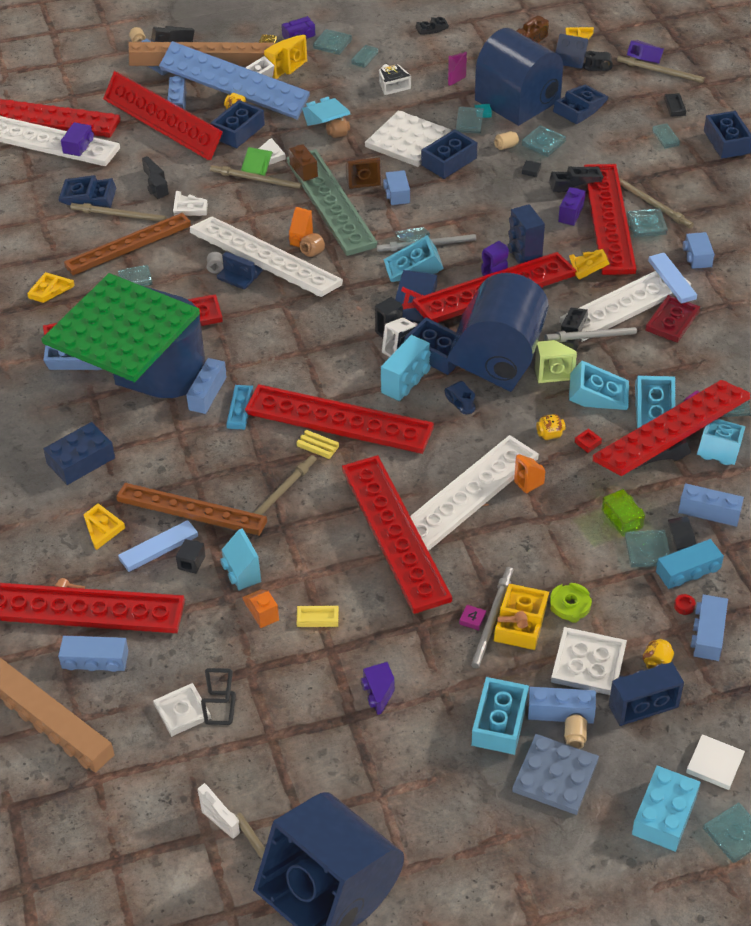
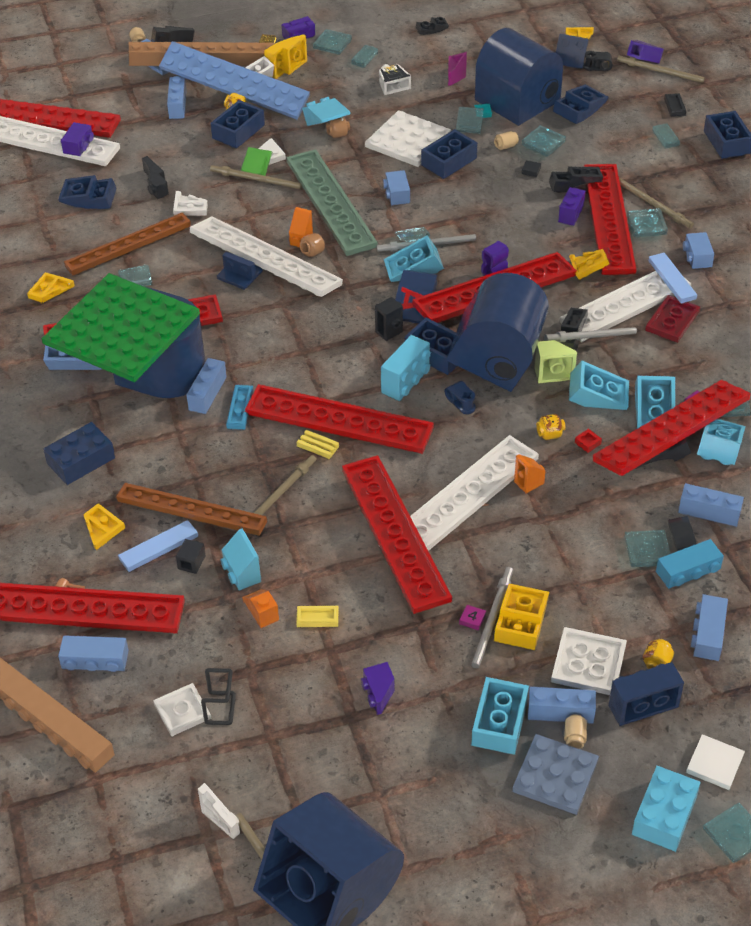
dark tan bar [71,203,166,222] -> none
red plate [103,71,223,160] -> none
light grey wheel [207,252,223,273] -> none
reddish brown brick [289,144,318,182] -> none
reddish brown slope [346,157,381,189] -> none
white torso [382,318,418,357] -> none
nougat hand [498,611,528,628] -> none
dark blue brick [508,204,545,264] -> none
reddish brown piece [516,16,549,43] -> none
lime plate [550,583,592,623] -> none
clear neon green brick [602,489,645,536] -> none
red tile [674,594,696,615] -> none

